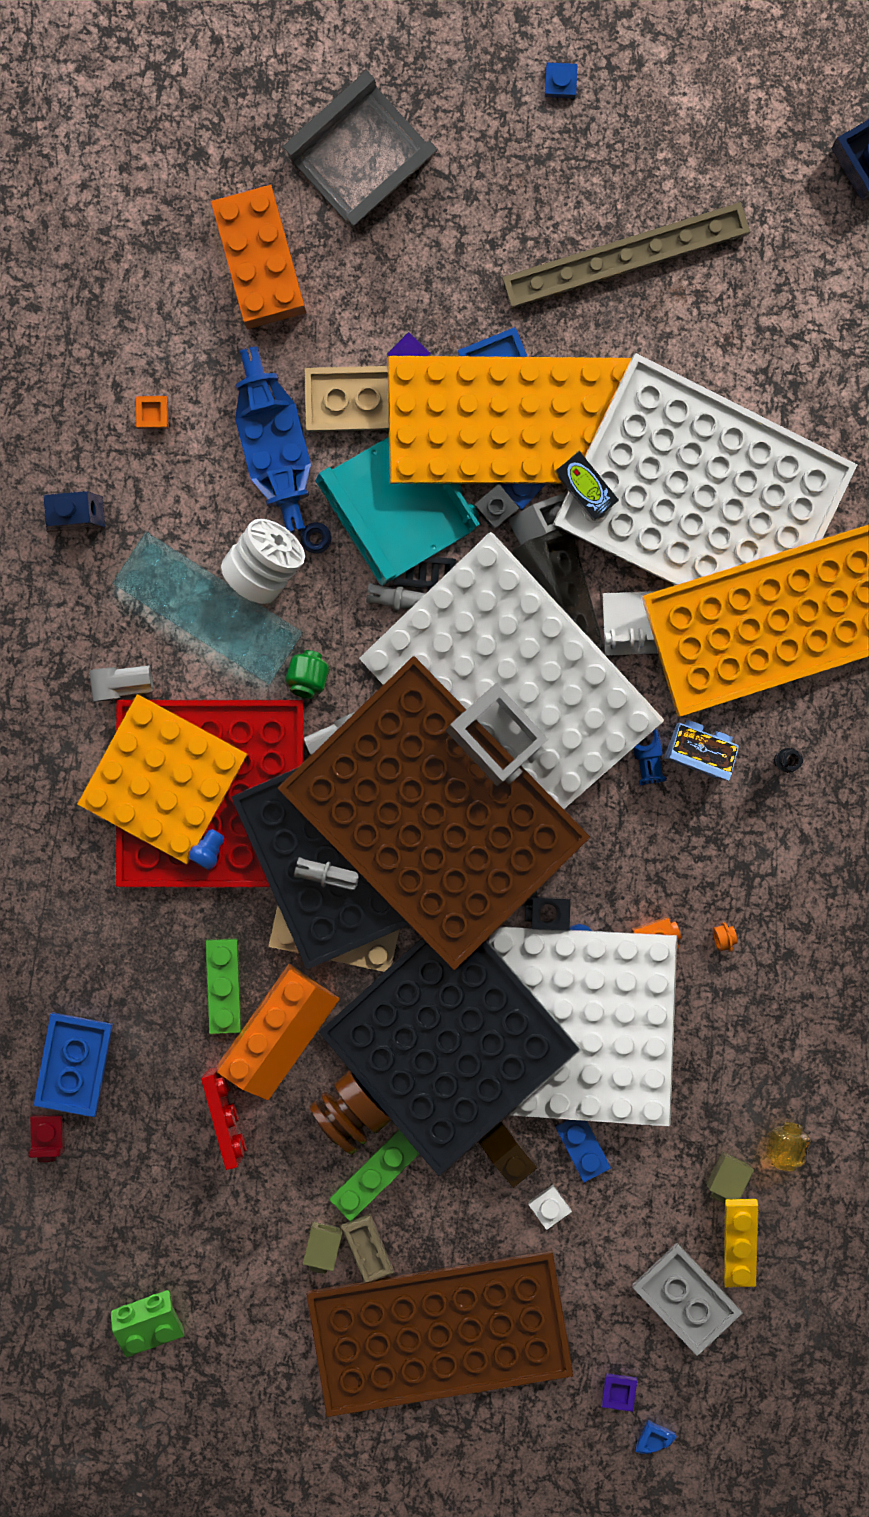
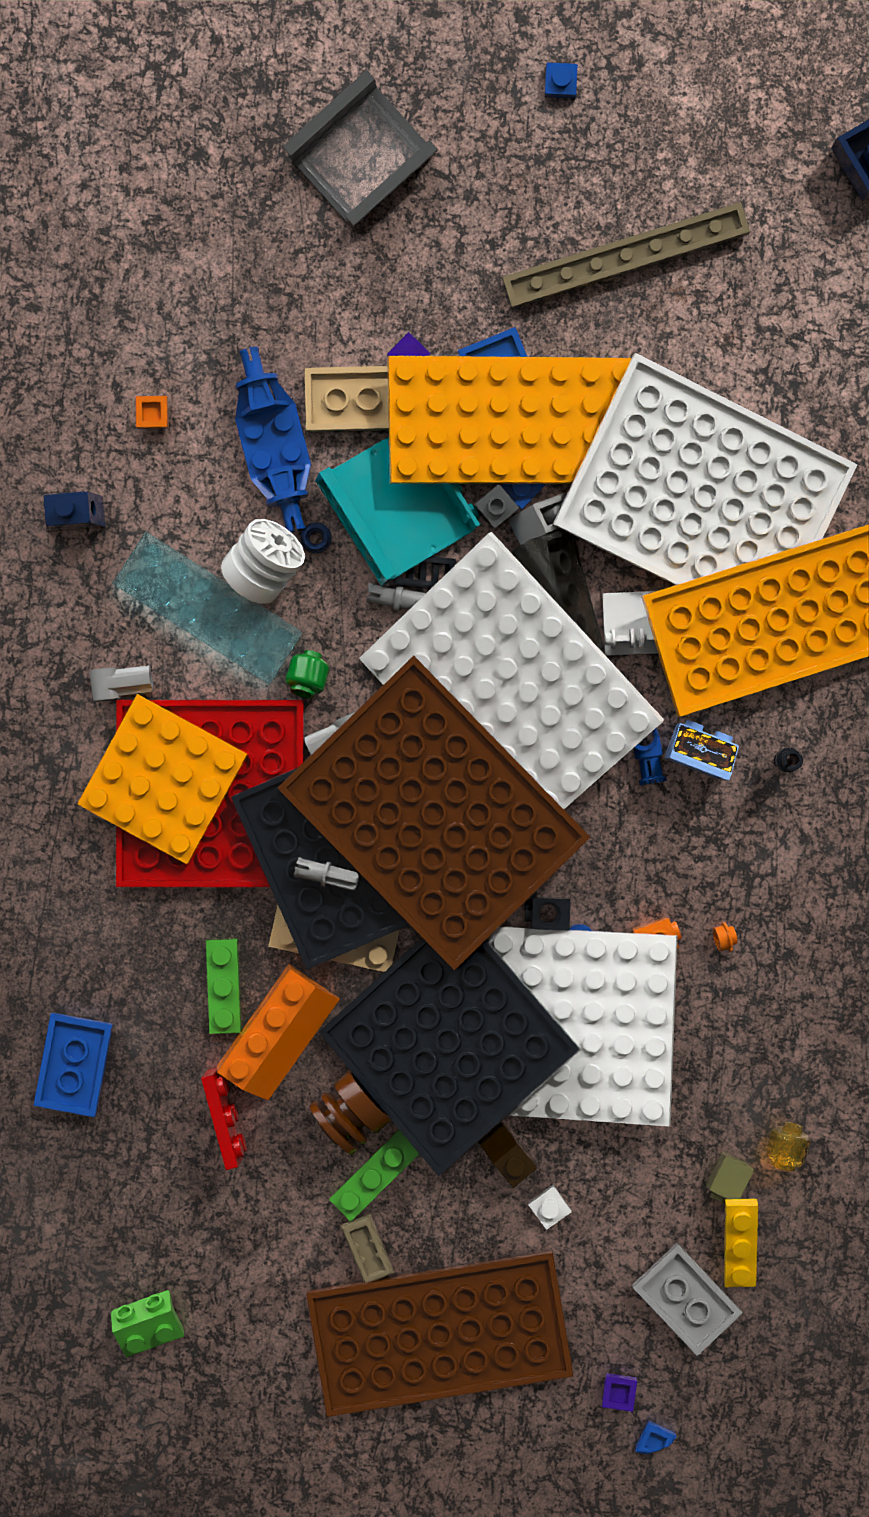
dark red bracket [28,1114,65,1162] -> none
blue piece [189,829,224,870] -> none
orange brick [211,185,307,329] -> none
olive brick [303,1221,343,1274] -> none
light grey window [446,683,548,786] -> none
tile [554,451,619,521] -> none
blue plate [555,1119,611,1182] -> none

